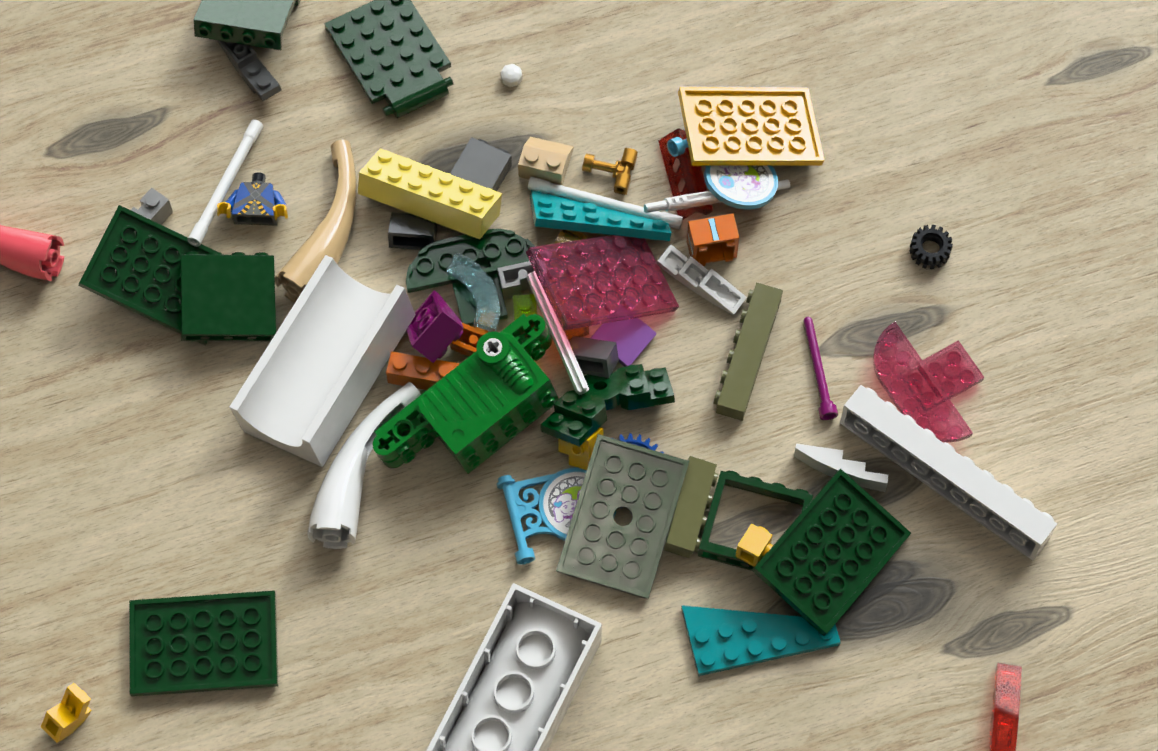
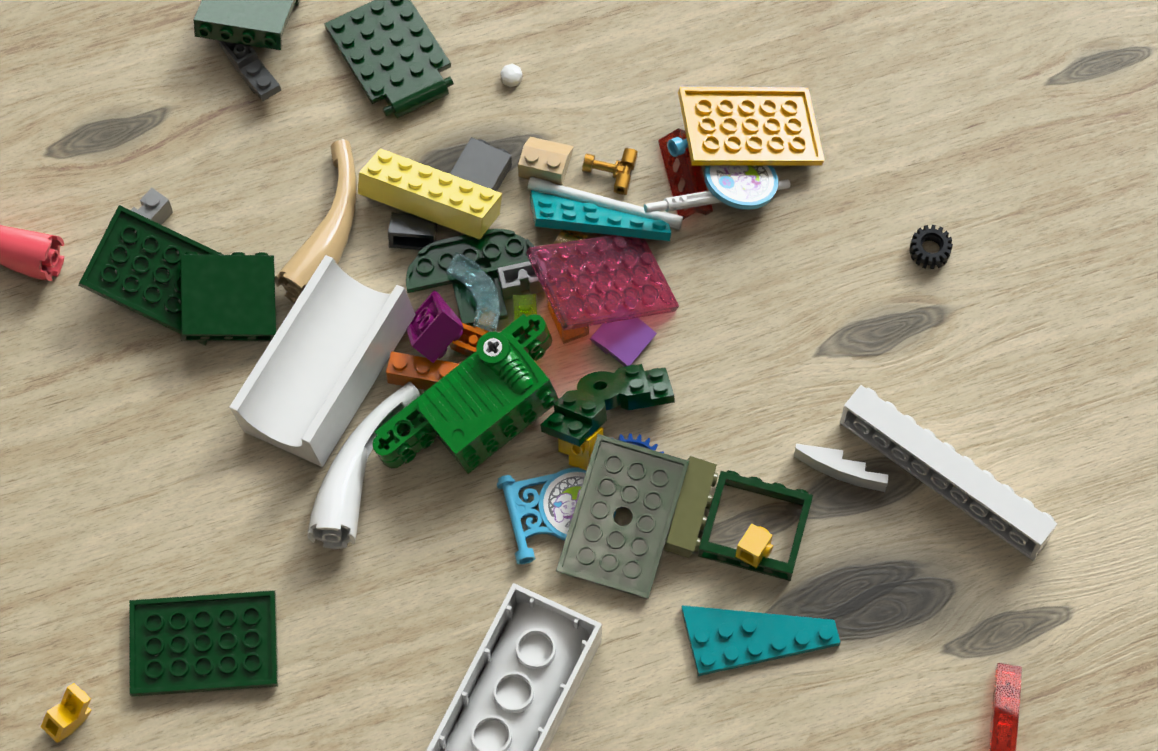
white piece [187,120,263,247] -> none
torso [217,172,288,226] -> none
axle [526,271,589,395] -> none
dark grey brick [565,336,619,378] -> none
white slope [655,244,747,315] -> none
orange container [687,213,739,266] -> none
olive brick [713,282,783,421] -> none
dark green plate [752,469,911,636] -> none
magenta piece [803,317,838,420] -> none
clear pink plate [873,322,984,442] -> none

